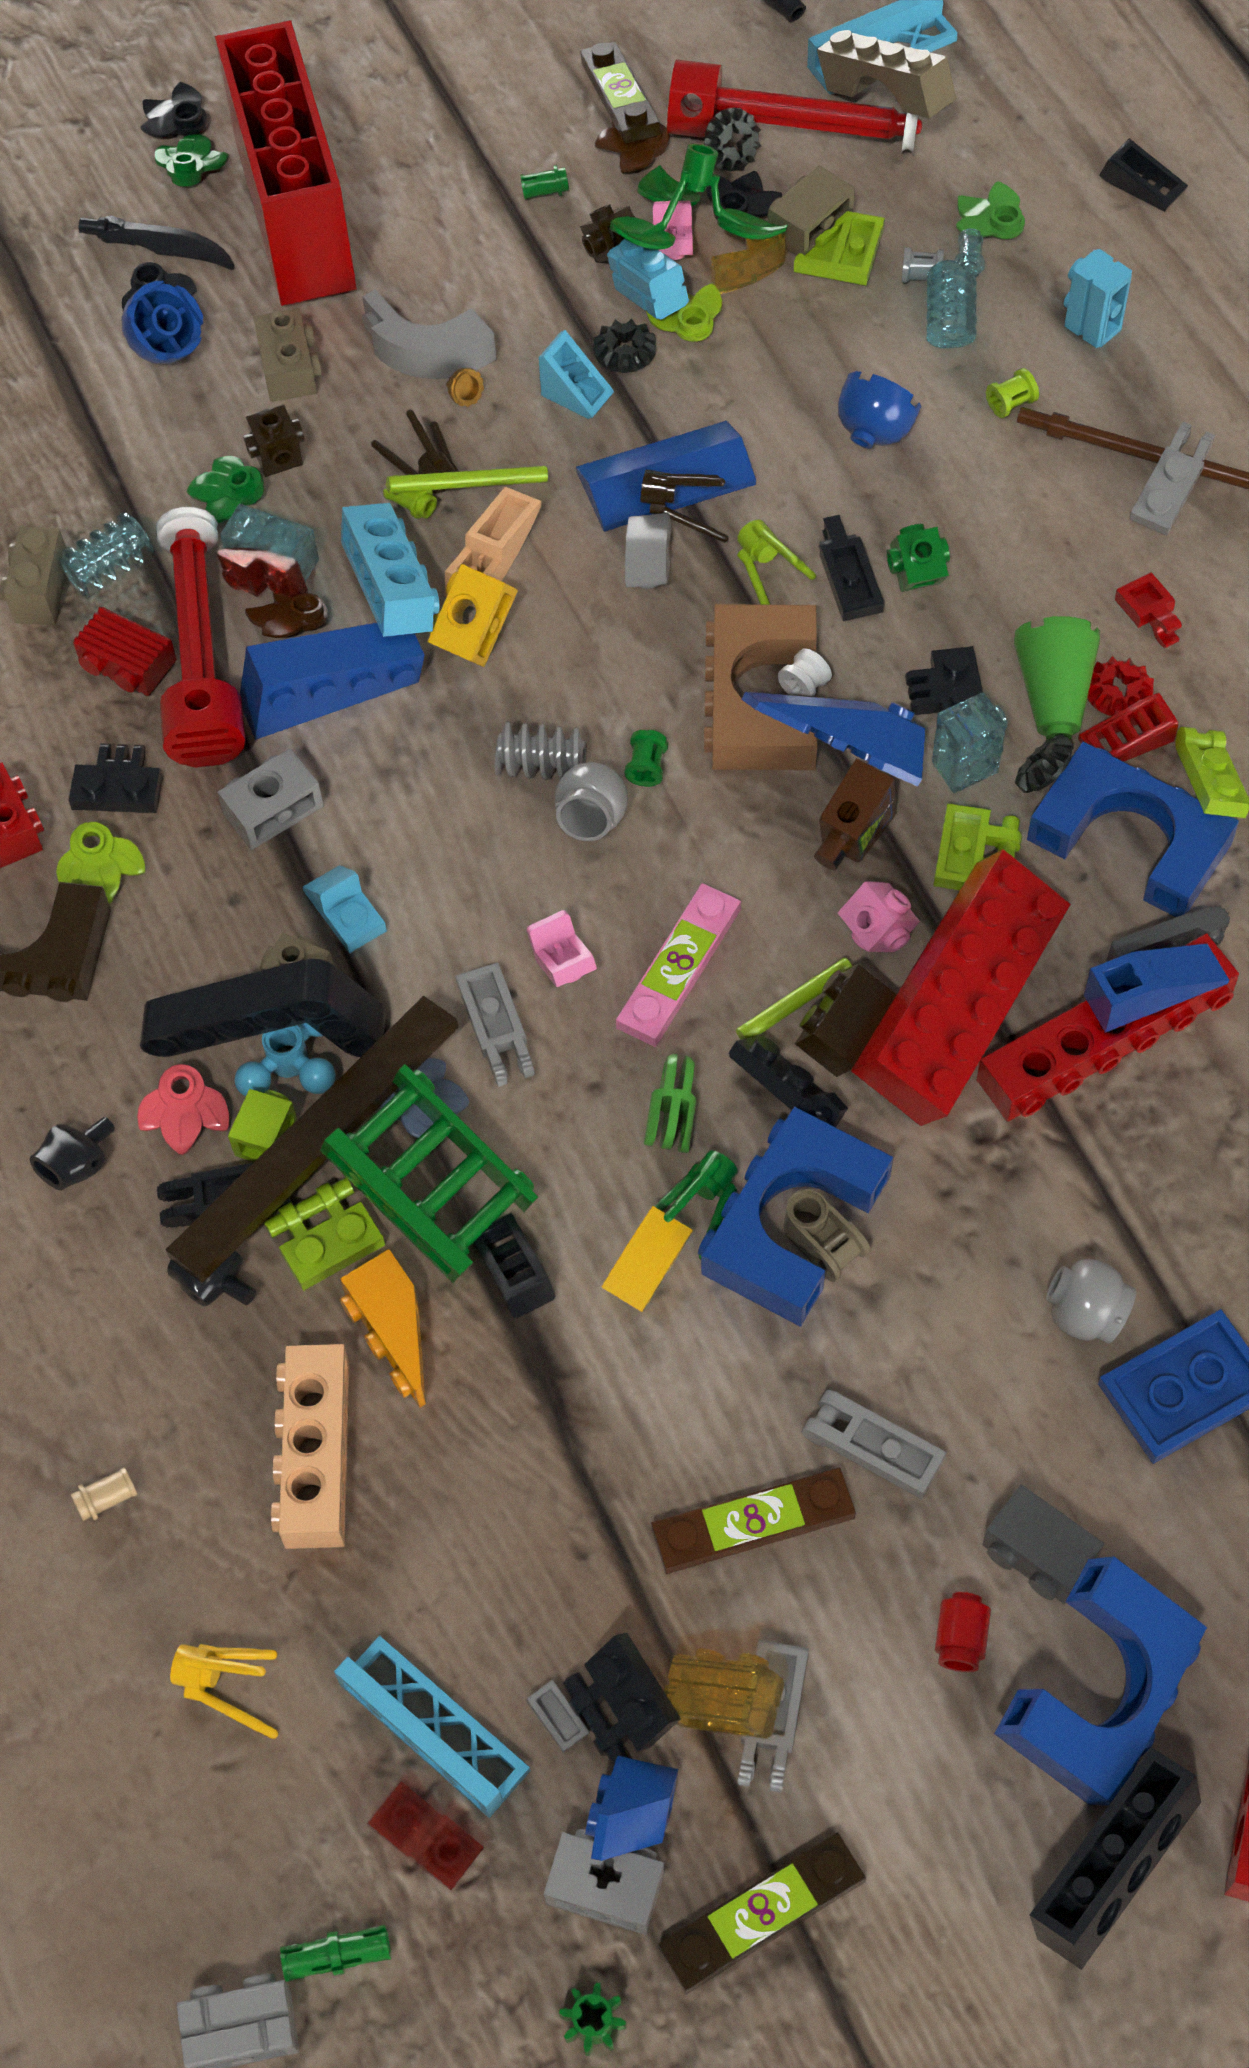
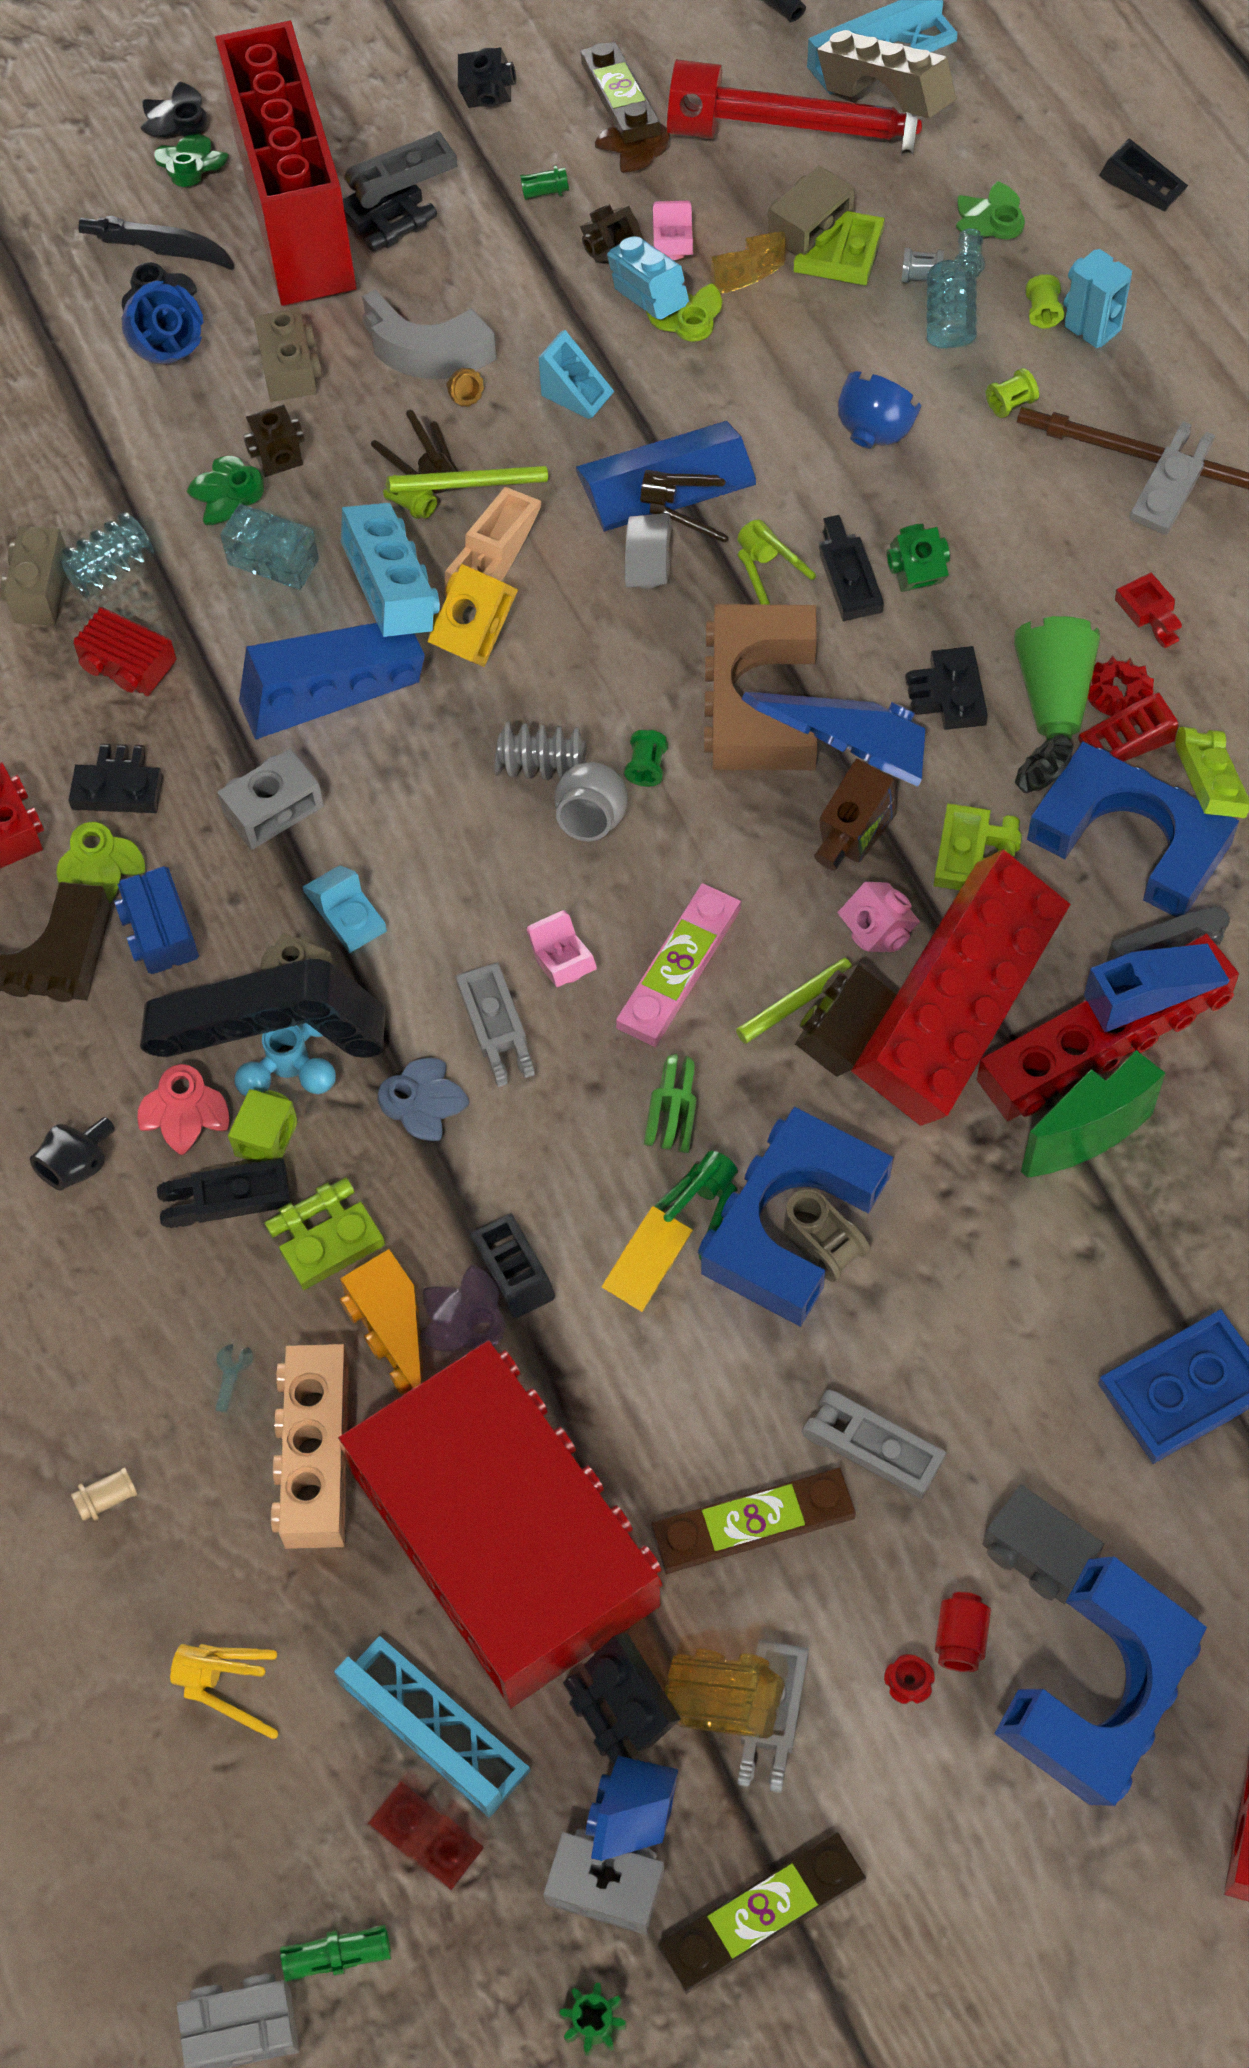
red piece [156,507,245,768] -> none
dark brown tile [165,996,459,1283] -> none
black piece [167,1251,256,1307] -> none
clear red slope [216,548,308,598] -> none
reddish brown plate [245,583,328,638] -> none
green fence [320,1064,538,1283] -> none
light grey piece [526,1680,590,1753] -> none
pearl dark grey gear [594,318,656,373] -> none
green plant [610,143,788,250] -> none
pearl dark grey gear [704,108,762,172] -> none
black plate [706,171,782,220] -> none
black hinge [729,1035,848,1128] -> none
white wheel [778,648,832,697] -> none
clear light blue brick [932,692,1007,793] -> none
black brick [1029,1747,1201,1970] -> none
light grey piece [1046,1259,1136,1344] -> none
none -> blue brick [114,866,199,974]
none -> clear light blue hand [215,1344,253,1413]
none -> red brick [338,1340,663,1709]
none -> black plate [343,184,437,252]
none -> dark grey plate [344,131,458,208]
none -> clear purple plate [420,1265,505,1352]
none -> black brick [457,47,517,108]
none -> red plate [884,1654,935,1704]
none -> green slope [1021,1050,1166,1178]
none -> lime bush [1025,274,1065,329]

